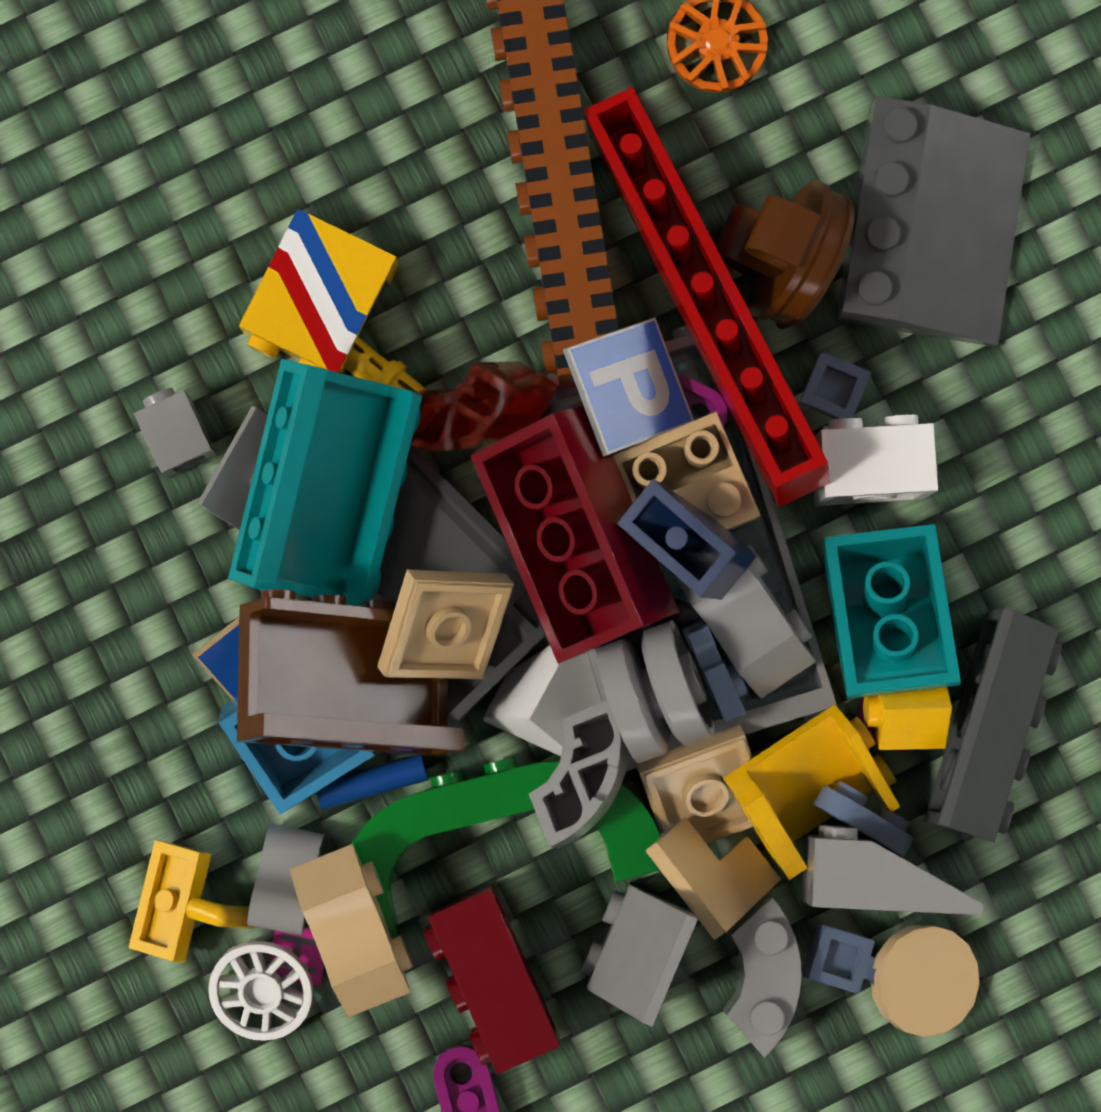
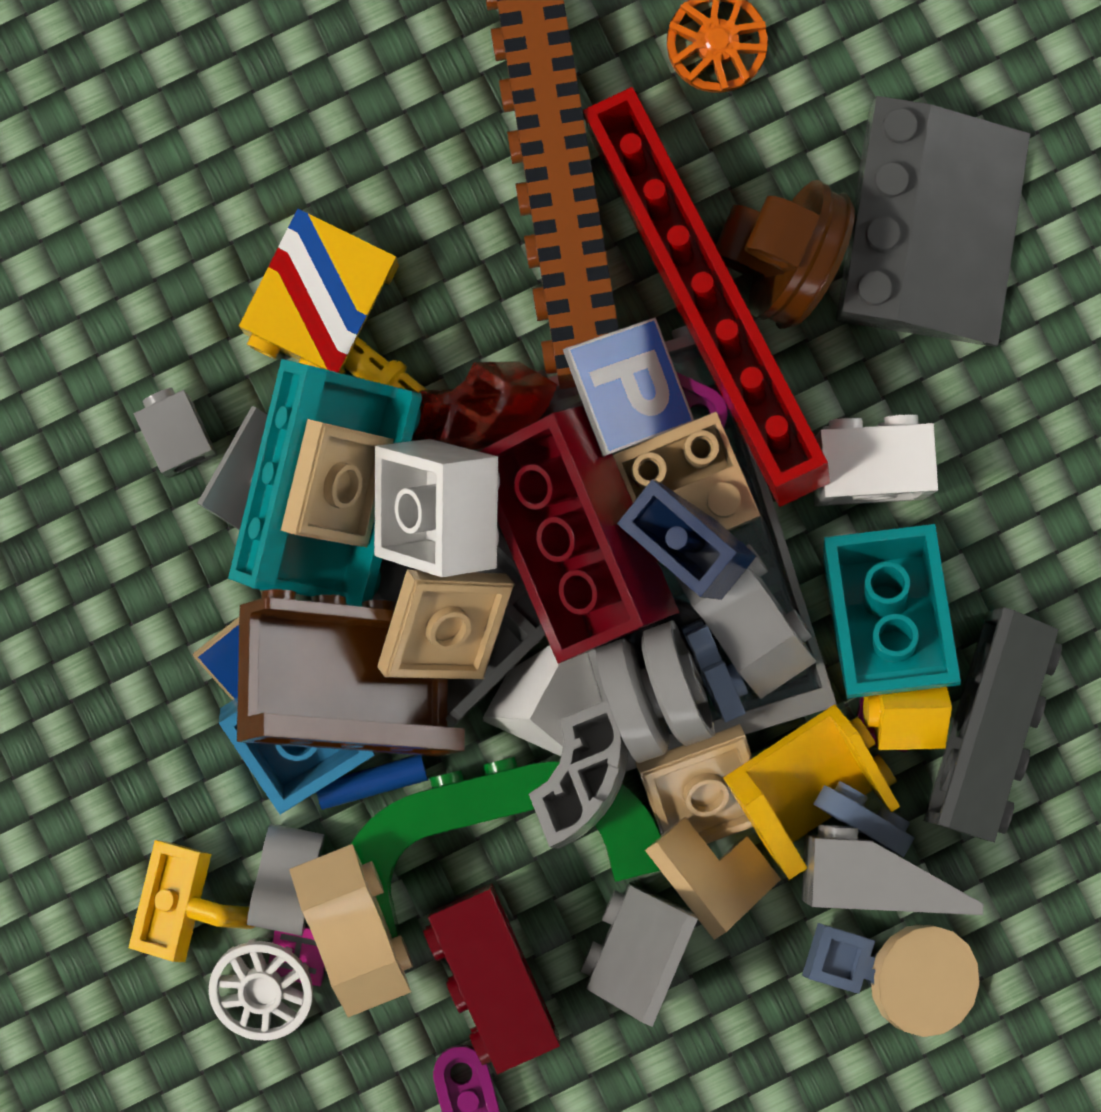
light grey brick [723,894,801,1058] -> none
sand blue plate [798,351,872,419] -> none
none -> tan tile [281,419,394,548]
none -> white brick [374,439,500,577]

